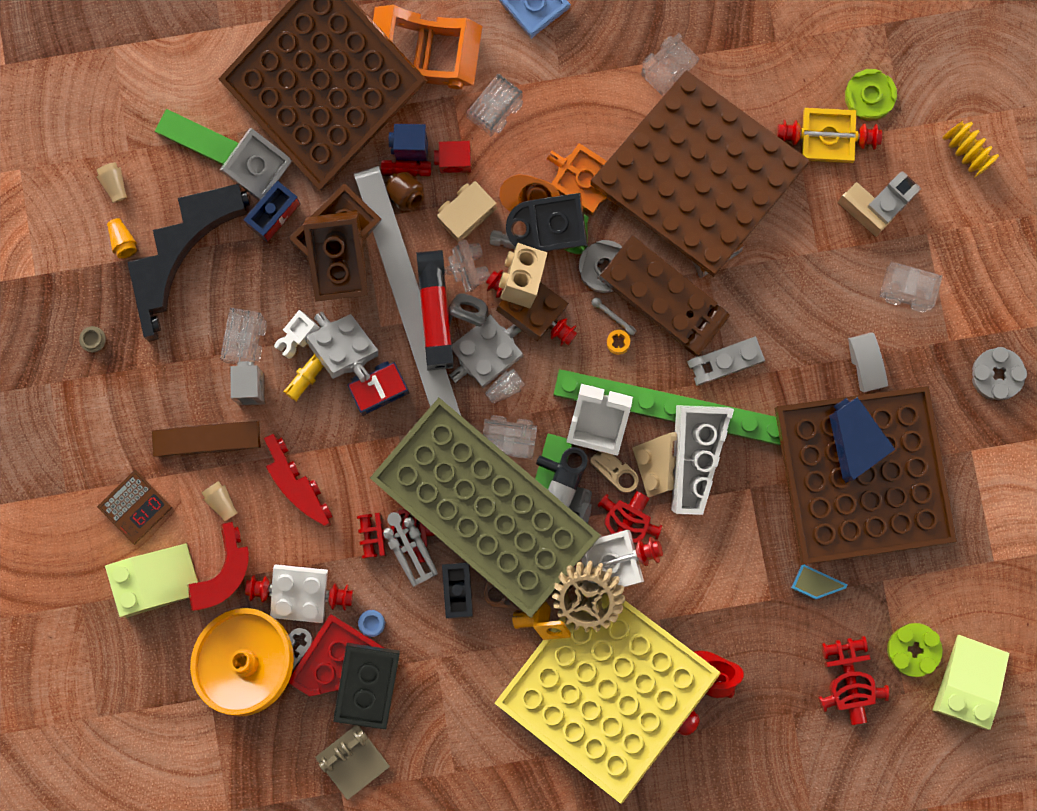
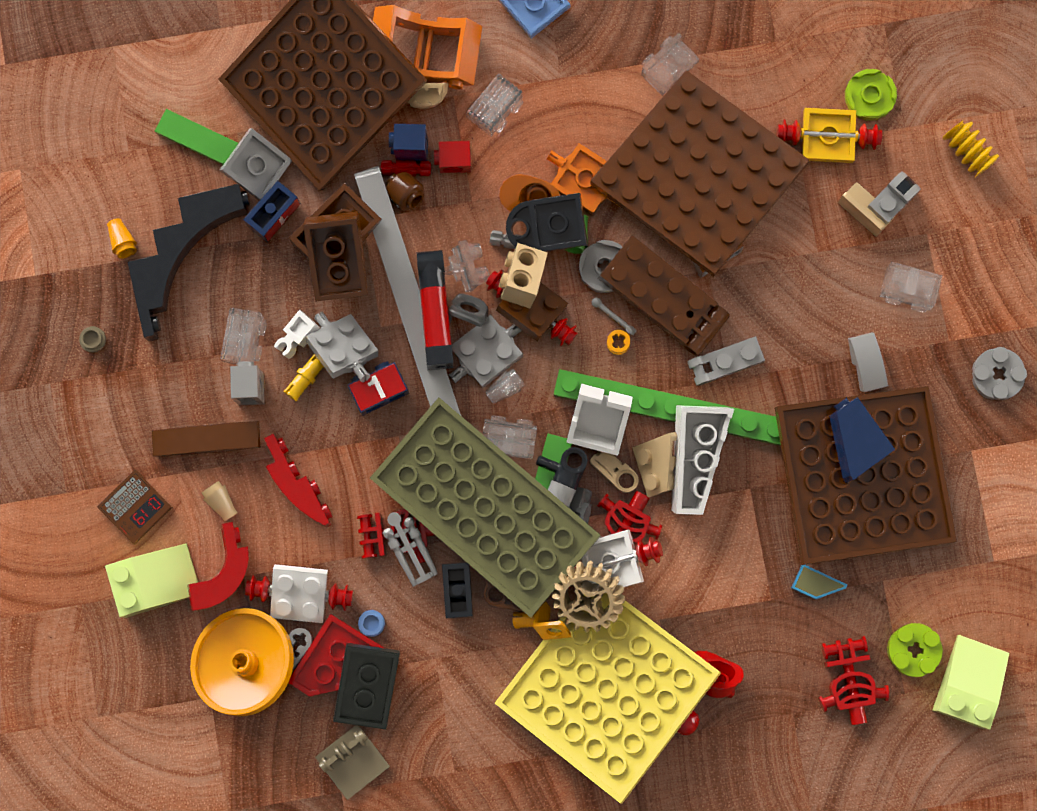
tan cone [97,162,127,203] -> none
tan brick [437,181,497,243] -> none
none -> tan tile [408,83,449,109]

